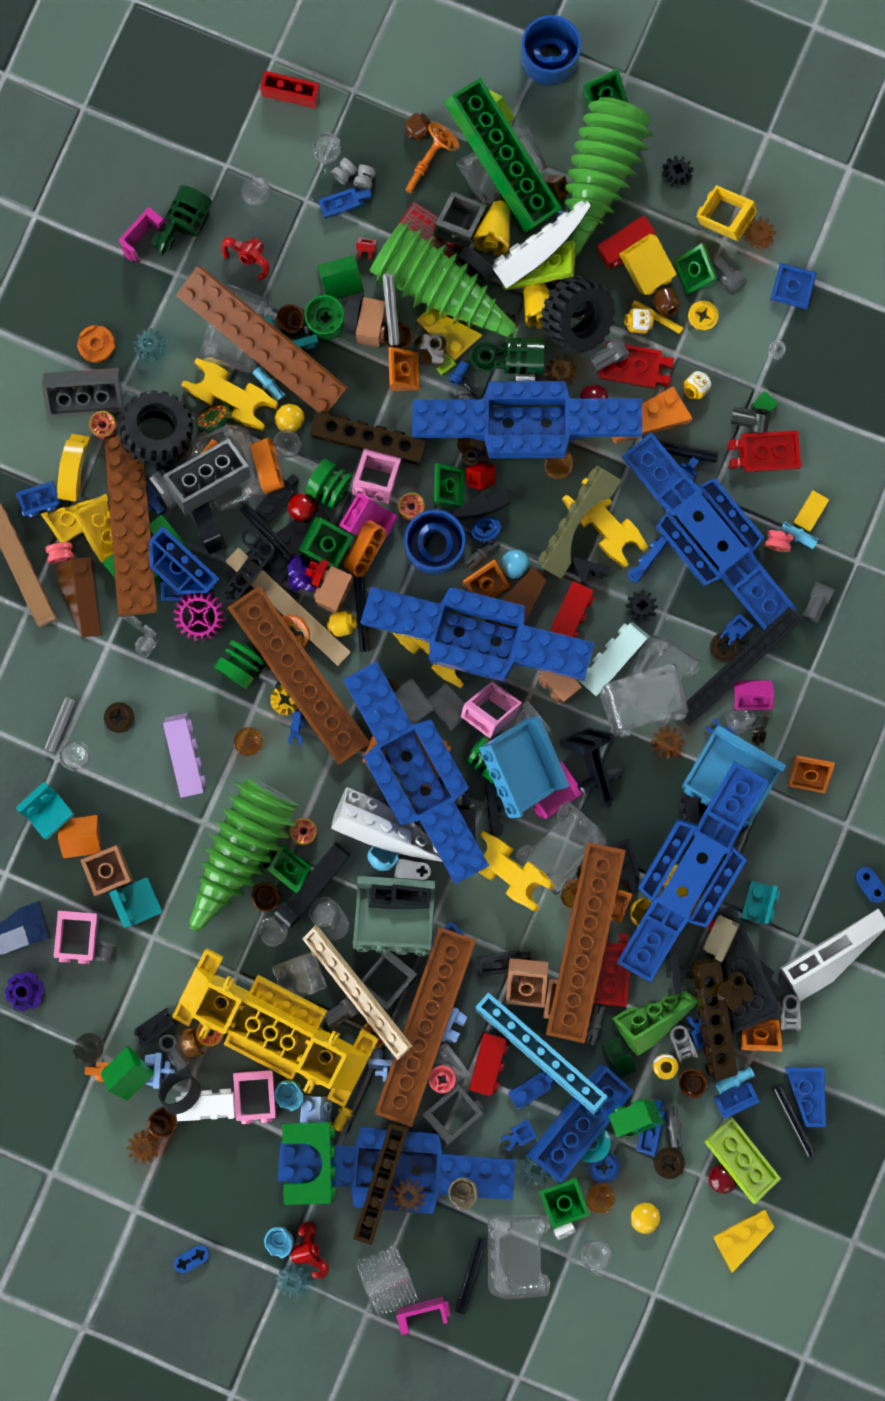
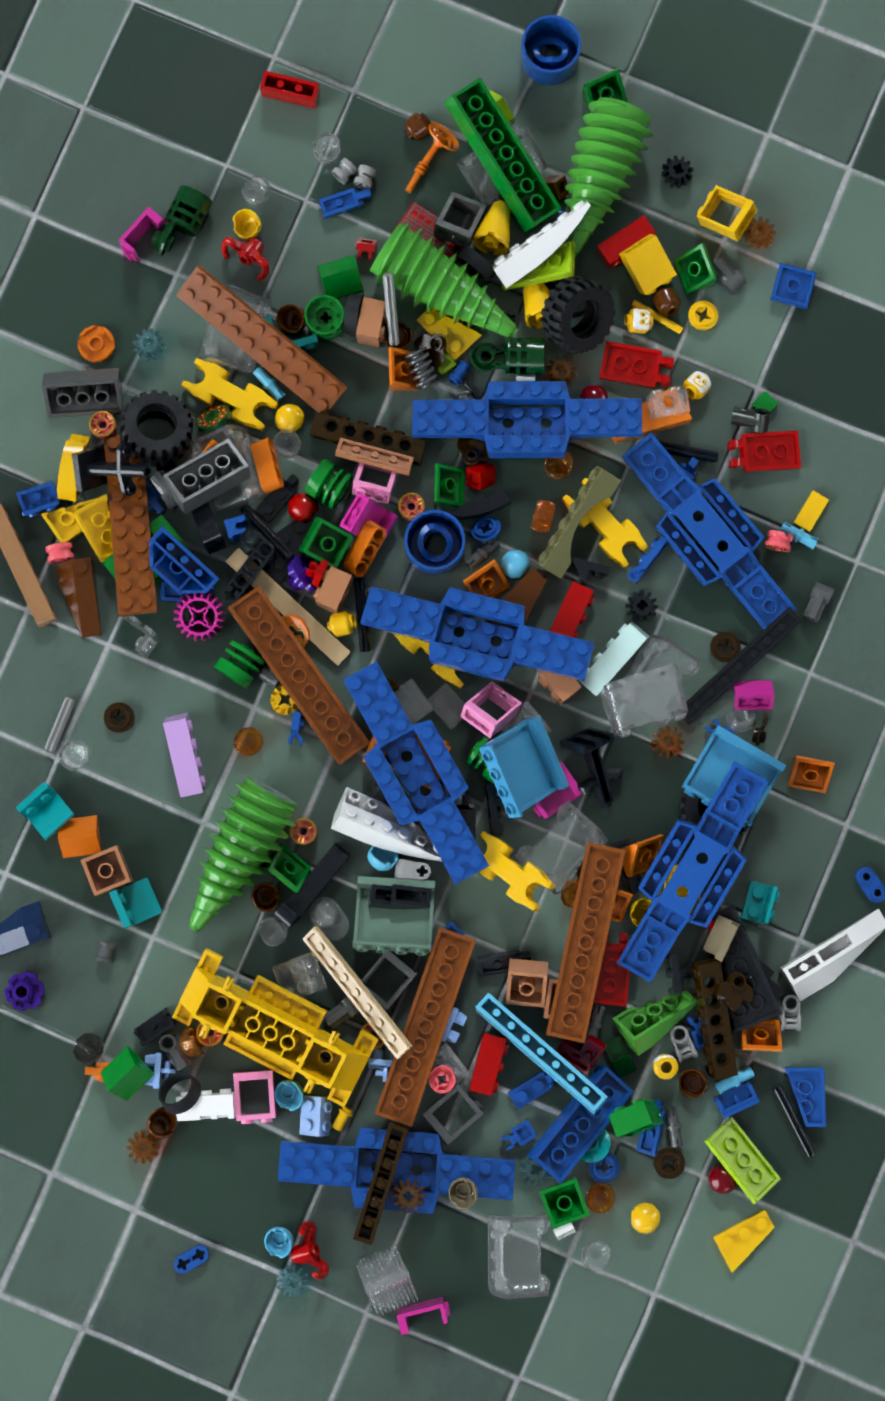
bright pink window [54,911,100,964] -> none
green arch [282,1122,337,1205] -> none
black axle [455,1236,486,1314] -> none
dark grey piece [589,338,630,372] -> none
blue plate [720,613,753,645] -> none
clear bush [768,340,786,359] -> none
none -> black piece [72,443,152,496]
none -> blue hinge [224,515,249,545]
none -> yellow hair [232,208,262,240]
none -> nougat tile [335,437,414,476]
none -> dark grey piece [405,347,439,389]
none -> clear orange gear [531,500,556,533]
none -> dark red plate [555,1034,607,1075]
none -> orange slope [621,834,664,878]
none -> clear brick [646,386,690,420]

